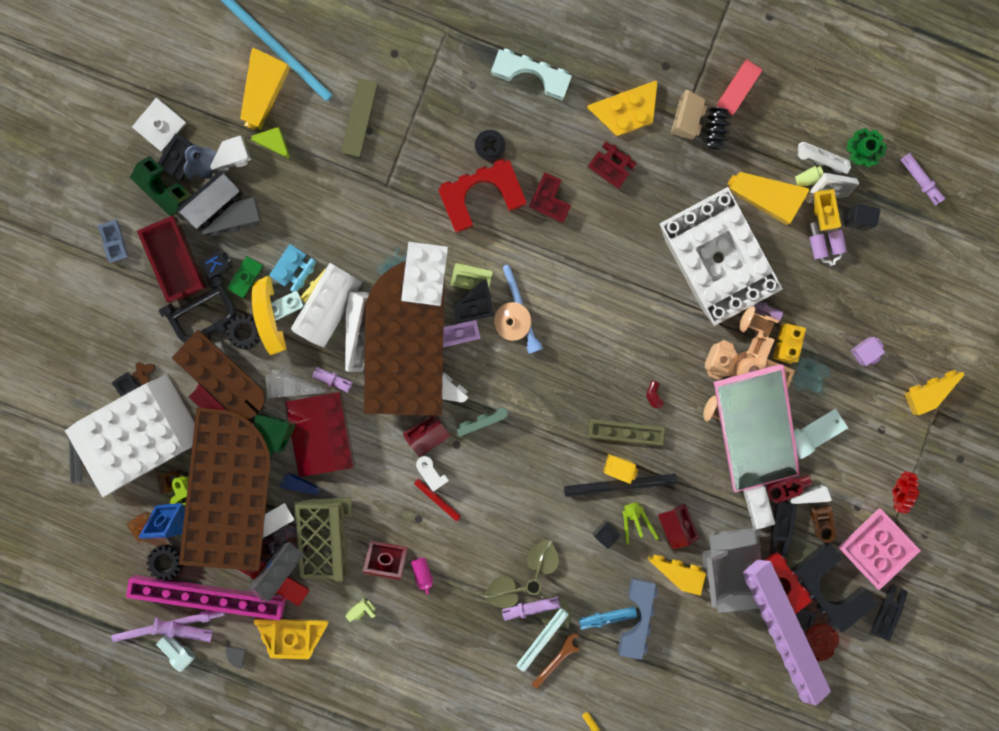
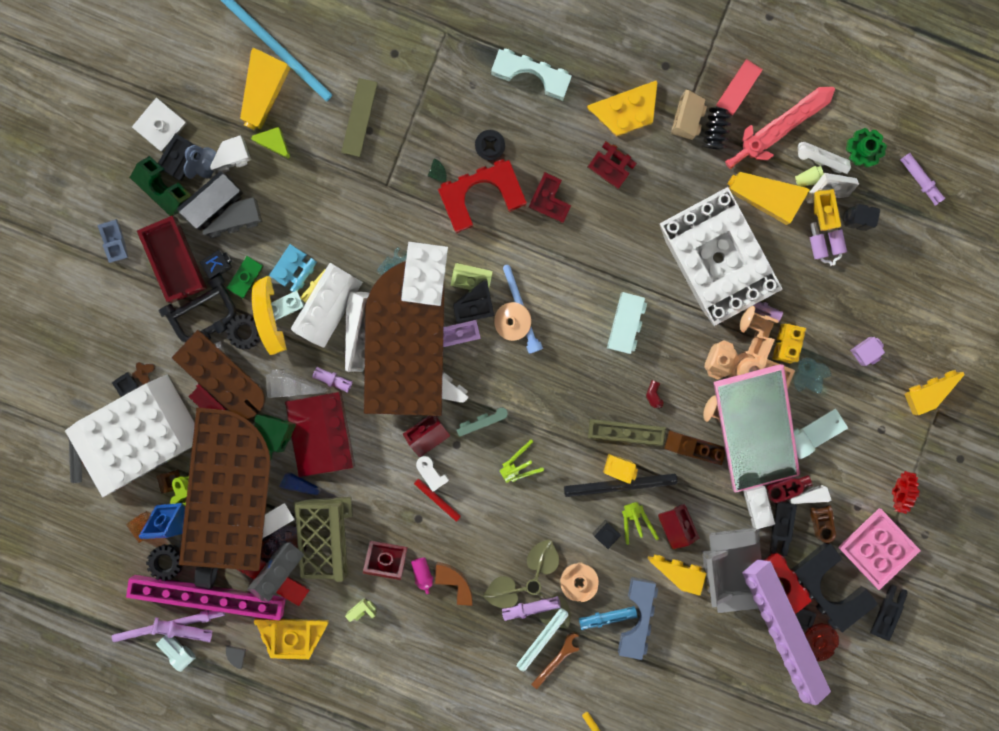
none -> black tyre [195,566,218,589]
none -> clear green tile [428,158,447,183]
none -> dark orange brick [435,562,472,606]
none -> lime plant [500,440,544,483]
none -> light nougat plate [560,562,599,602]
none -> light aqua brick [607,292,647,354]
none -> reddish brown slope [664,430,726,465]
none -> coral sword [725,87,835,169]

